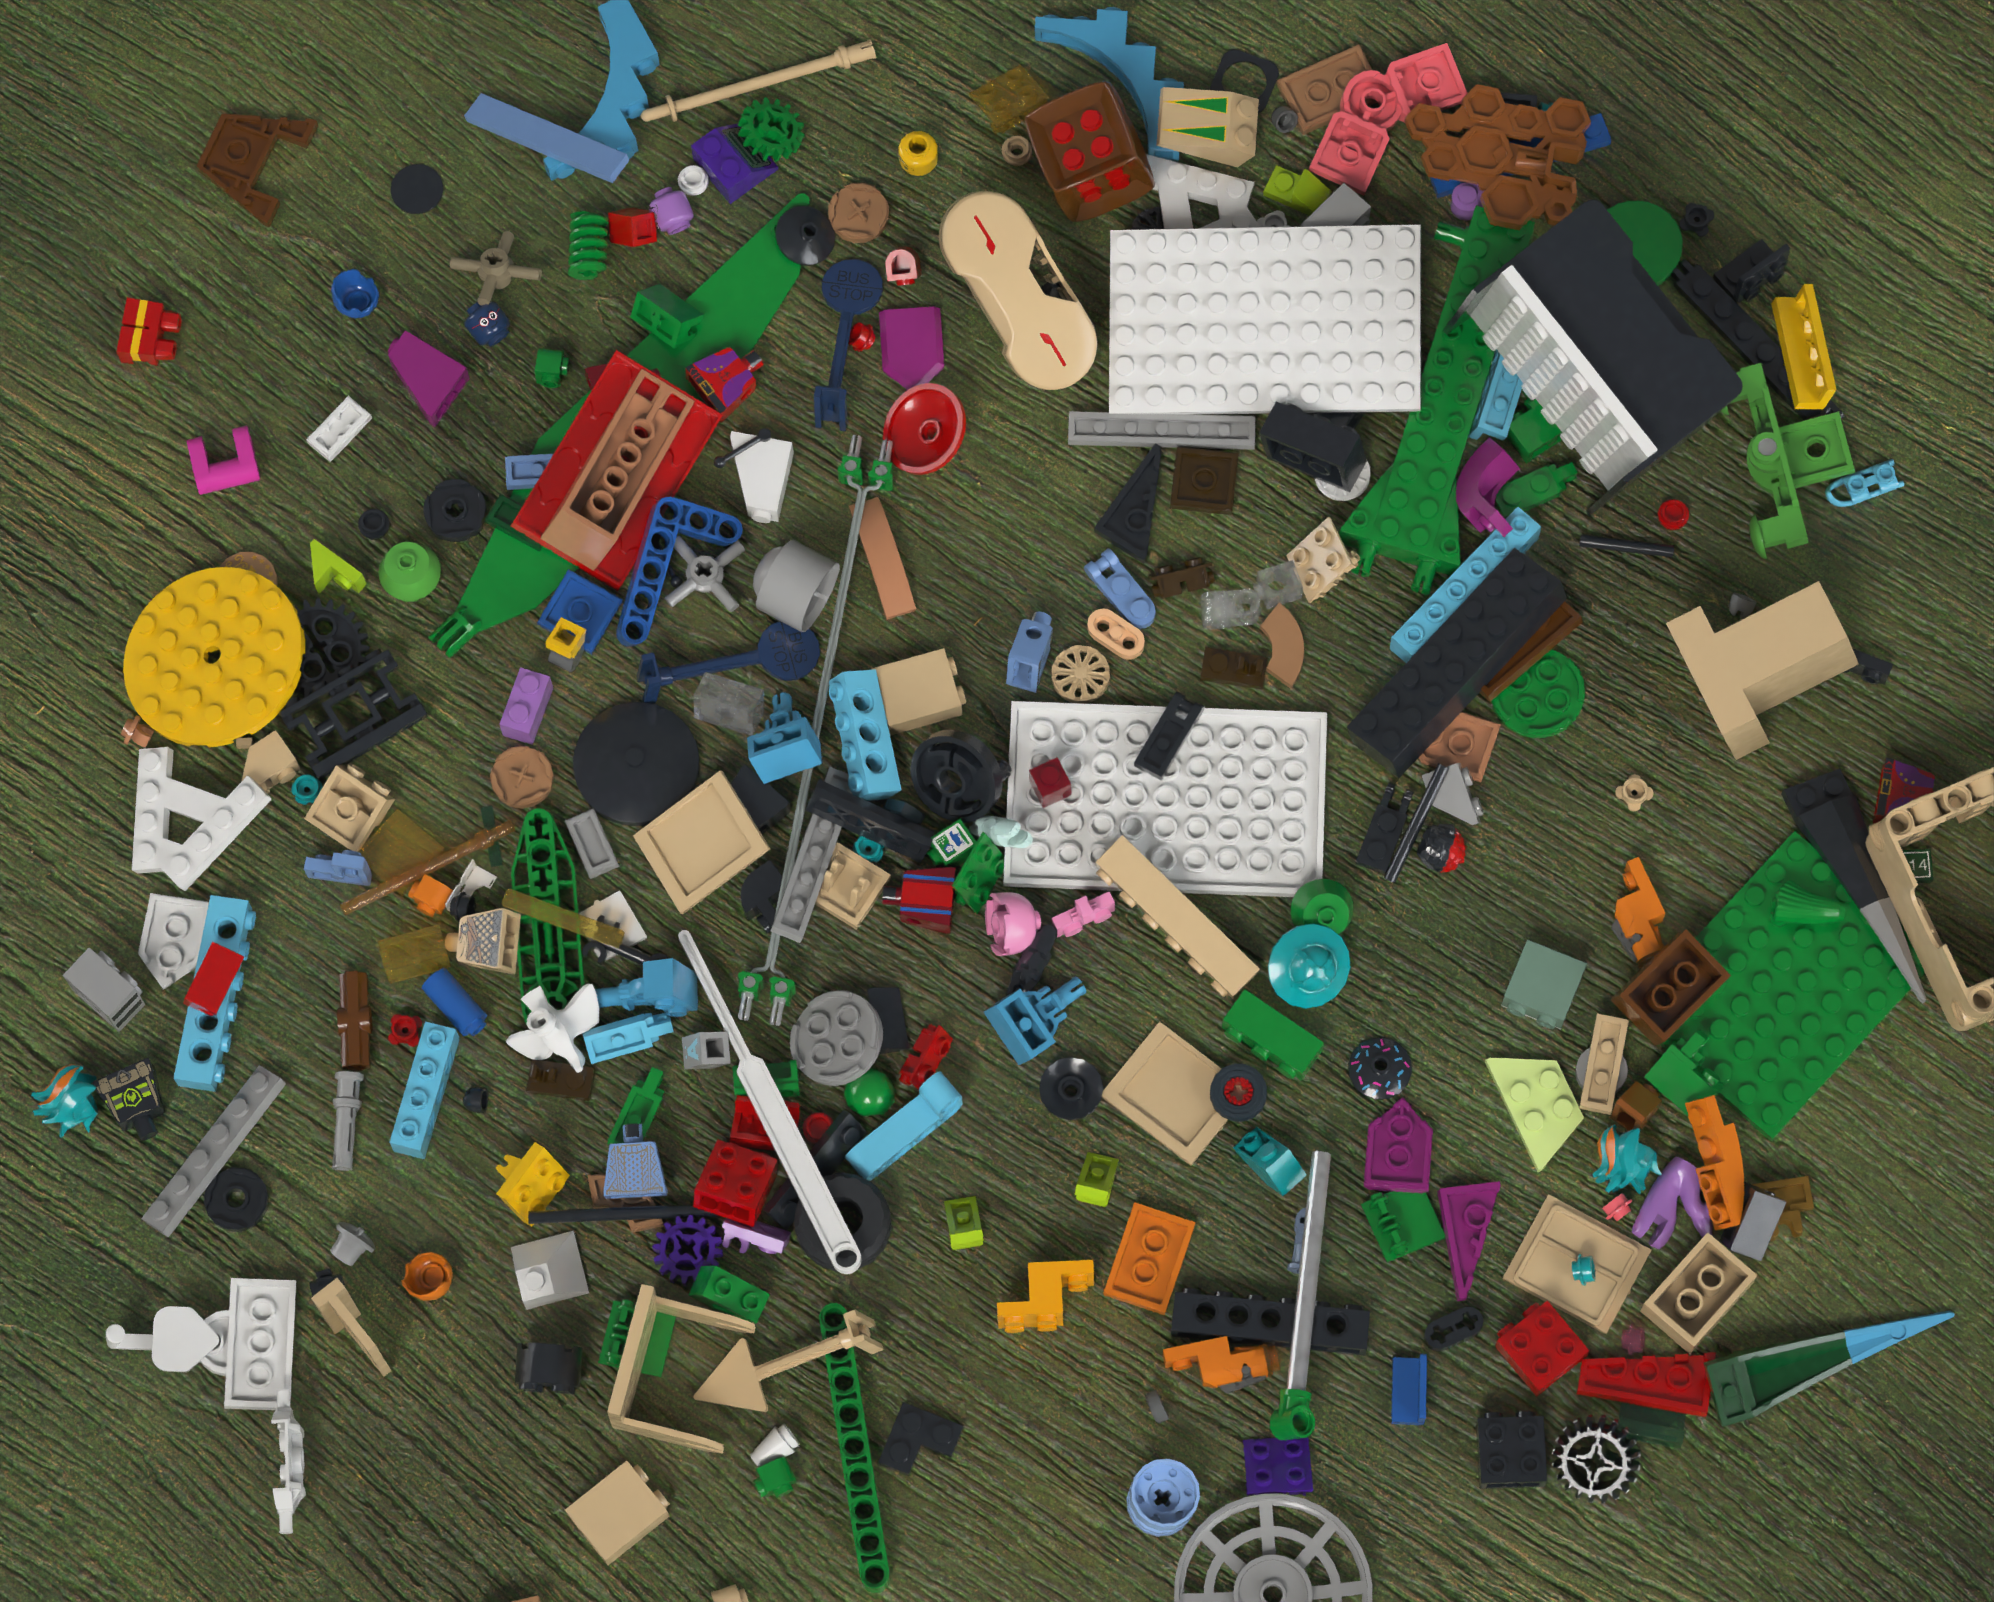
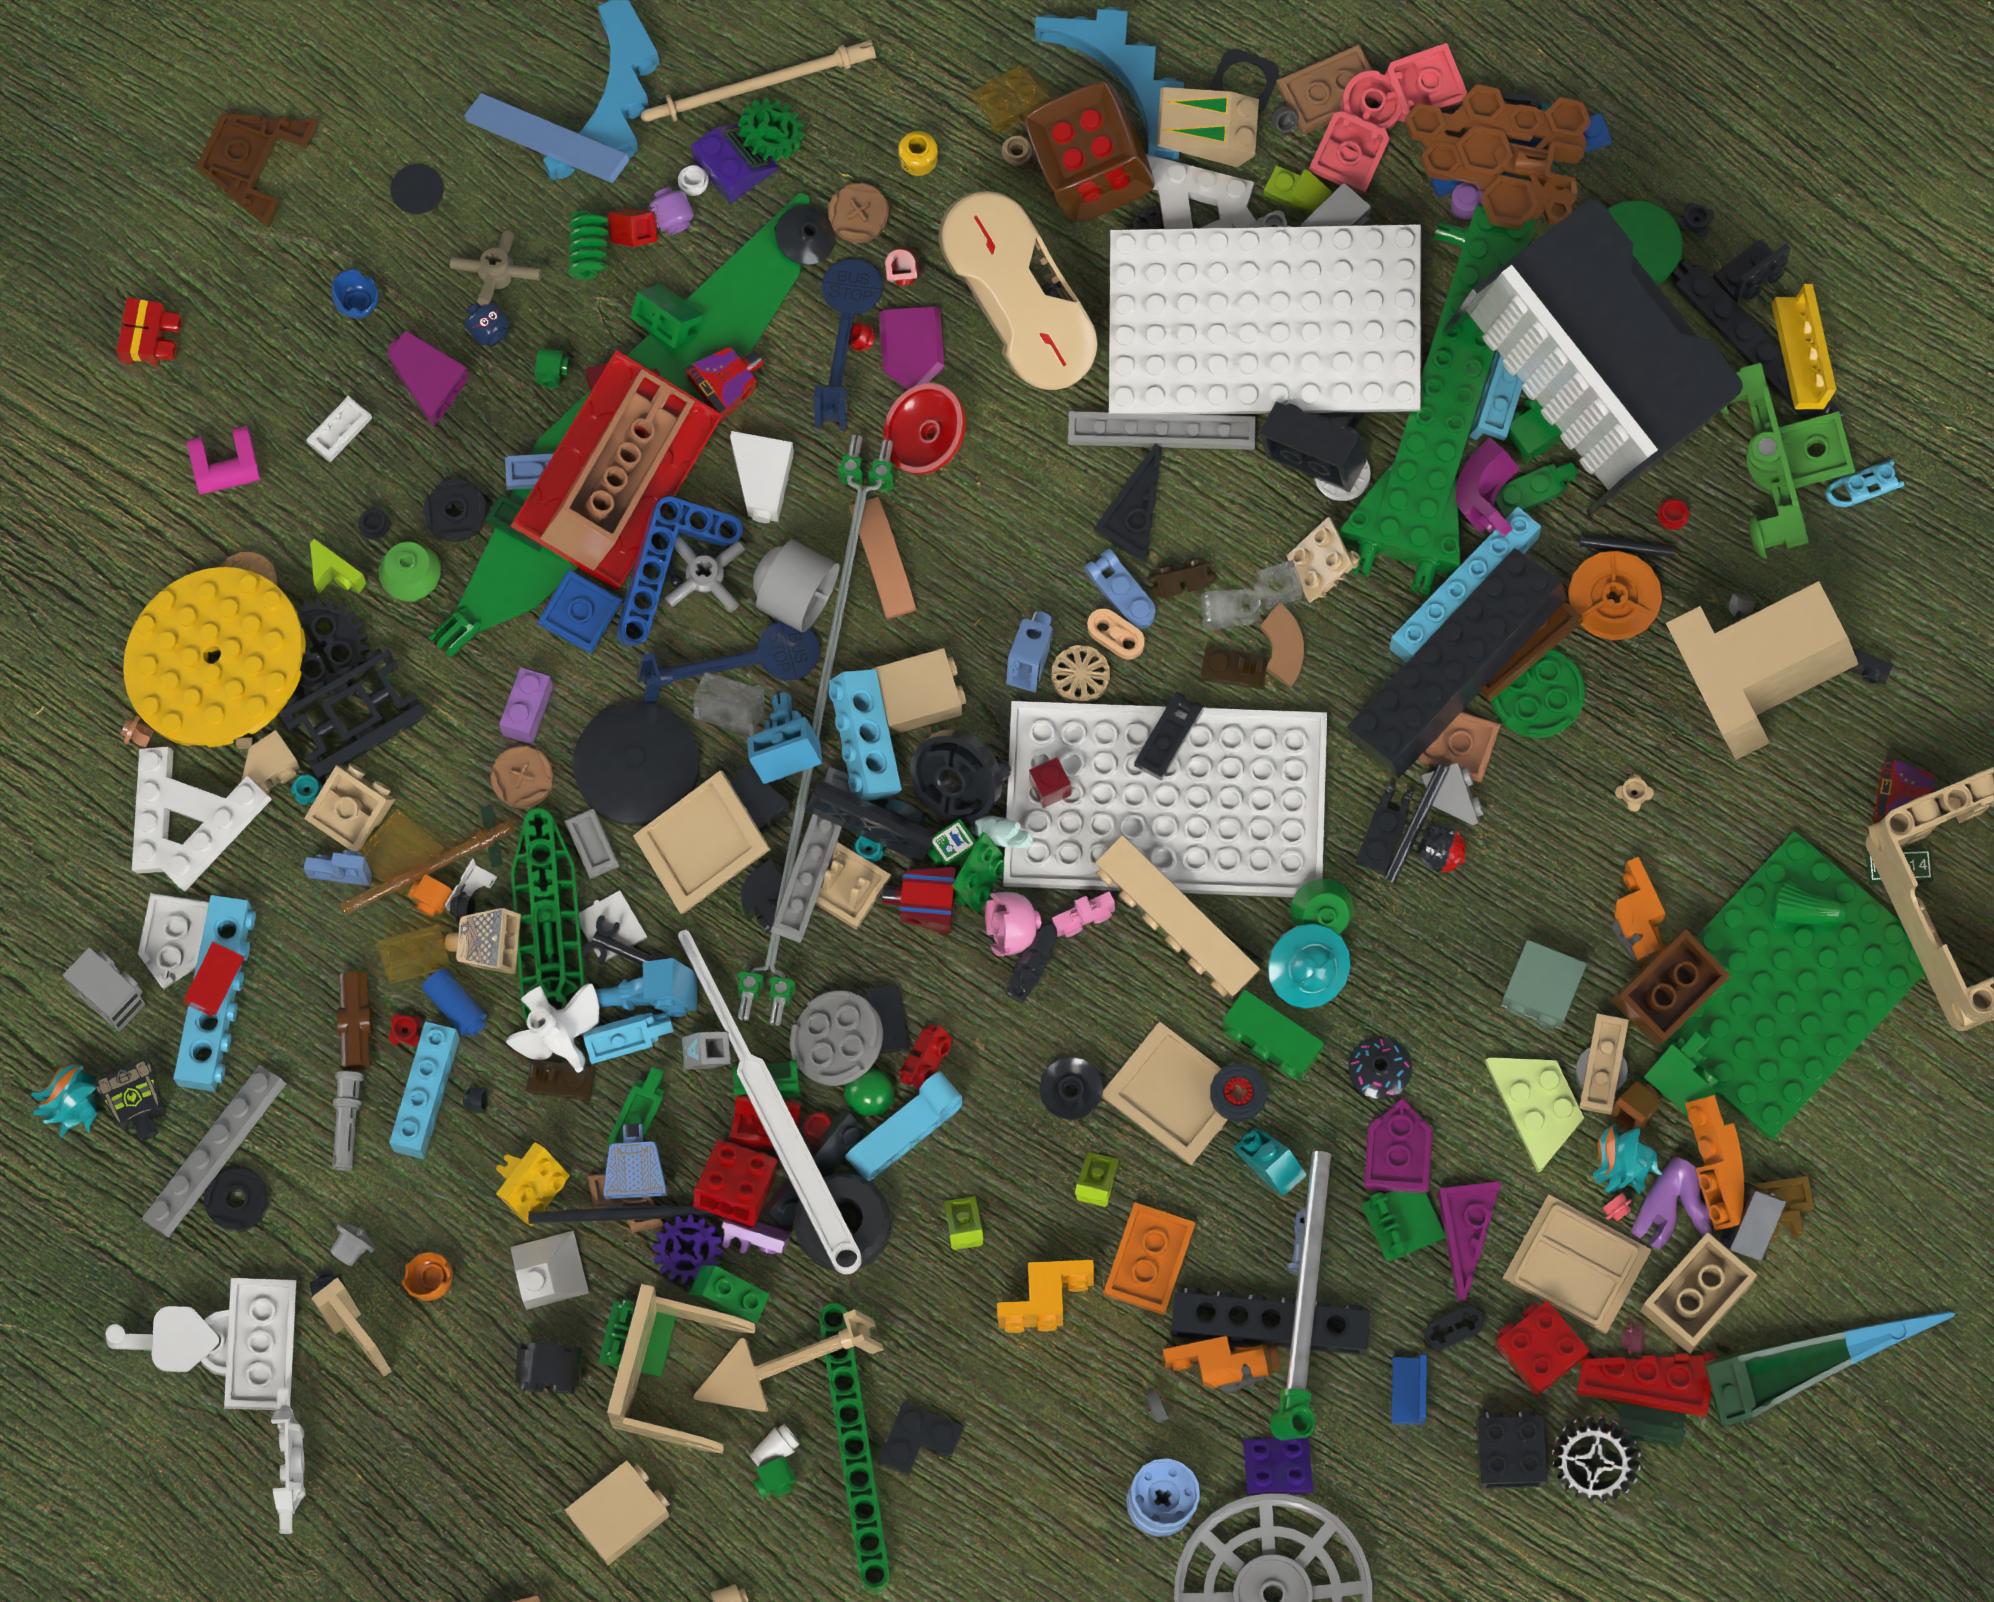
clear yellow axle [502,889,625,948] -> none
yellow leg [546,617,586,673] -> none
black hinge [714,428,771,468] -> none
dark azure brick [984,976,1086,1065] -> none
dark brown plate [1170,447,1239,515] -> none
teal plate [1572,1254,1596,1286] -> none
black plate [1781,769,1926,1003] -> none
none -> orange piece [1568,551,1662,641]

